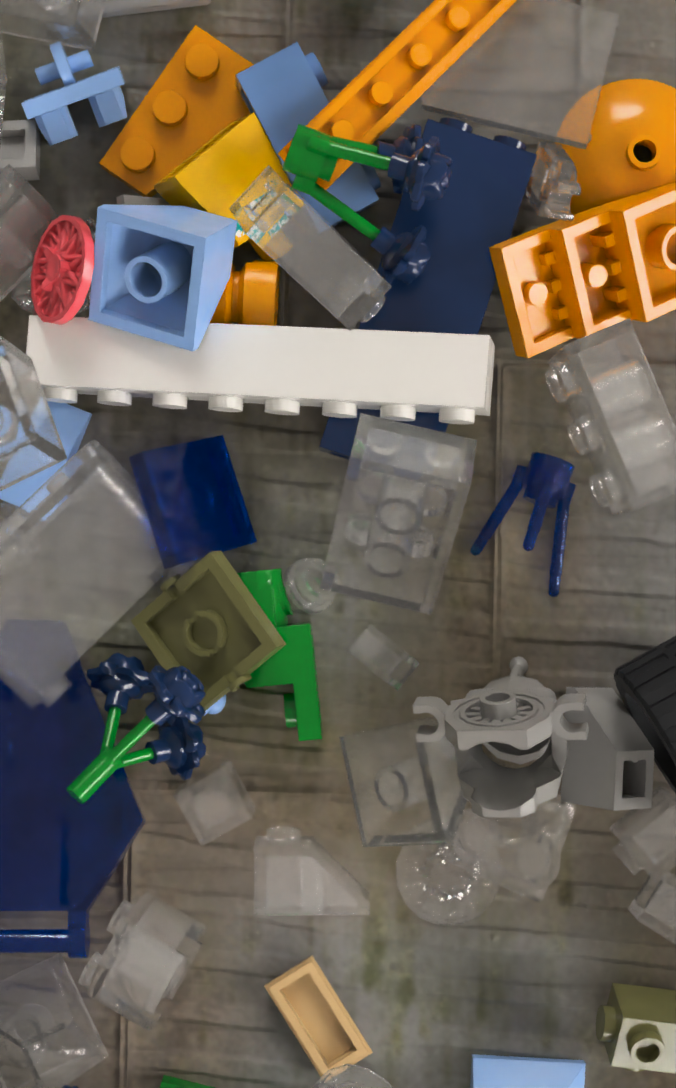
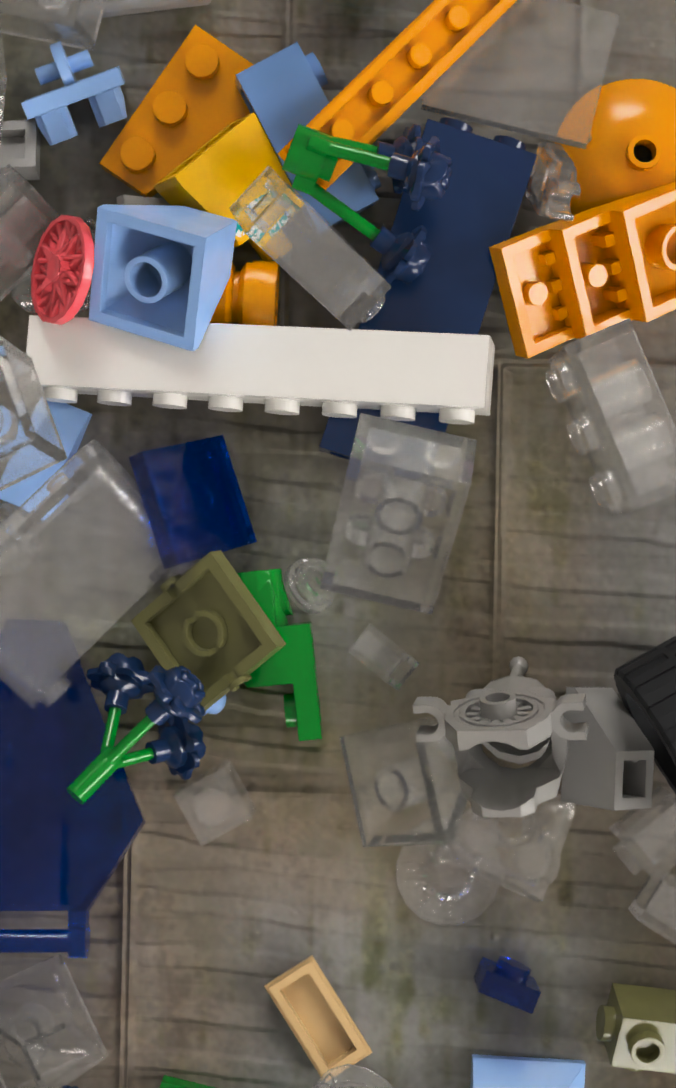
clear brick [78,892,208,1031] -> none
clear slope [254,827,370,916] -> none
clear blue plant [470,452,576,597] -> none
none -> clear blue plate [474,956,541,1014]

